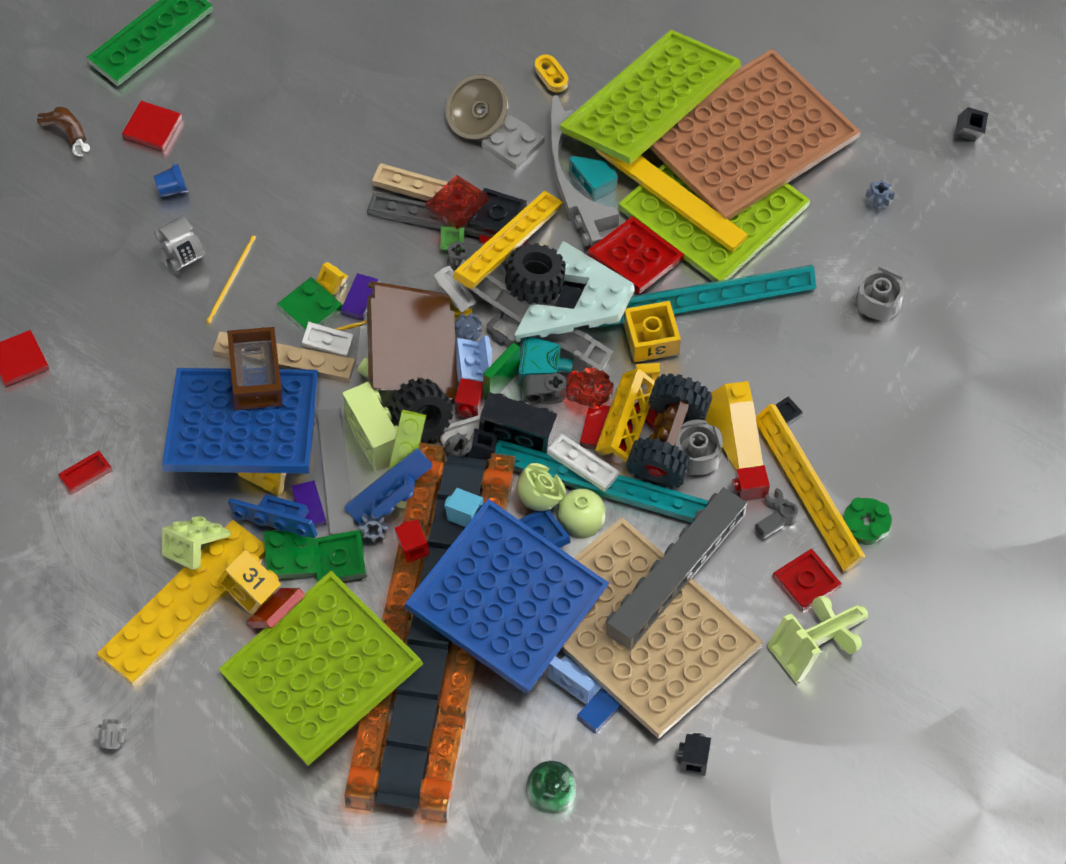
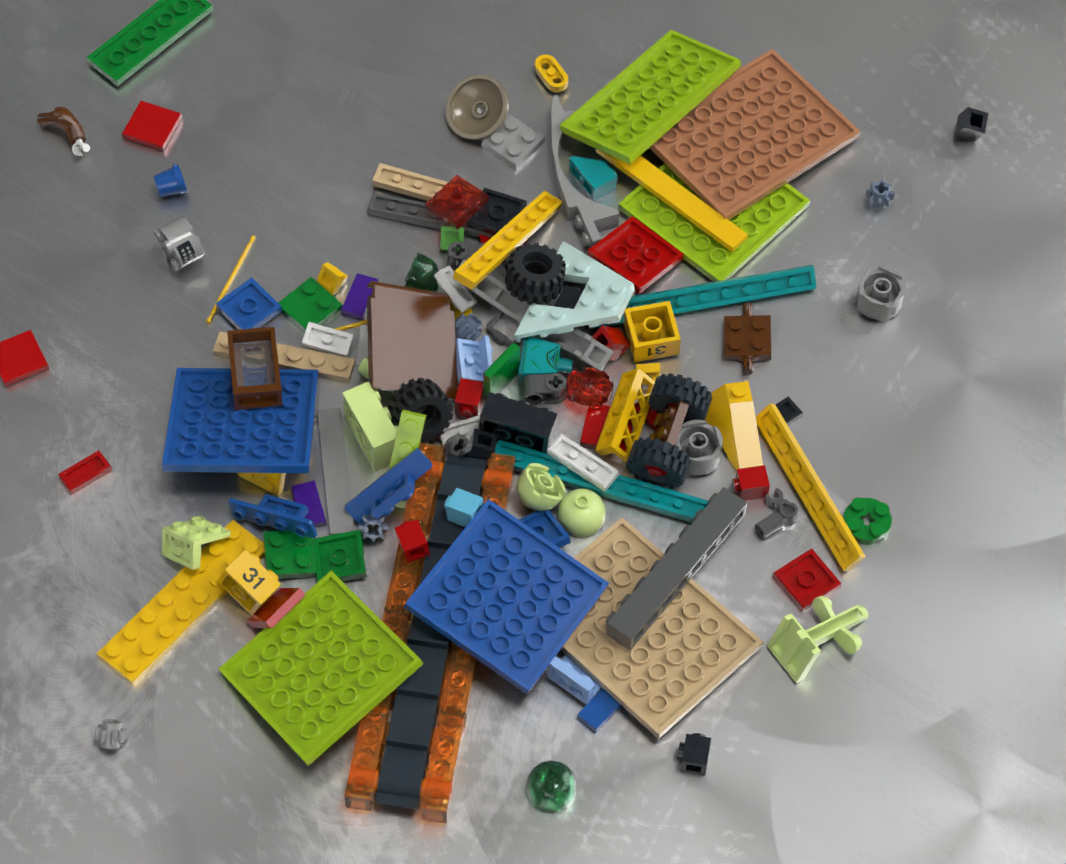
none -> blue plate [216,277,282,329]
none -> clear green cylinder [405,252,439,292]
none -> red brick [592,325,631,361]
none -> reddish brown plate [724,303,771,375]

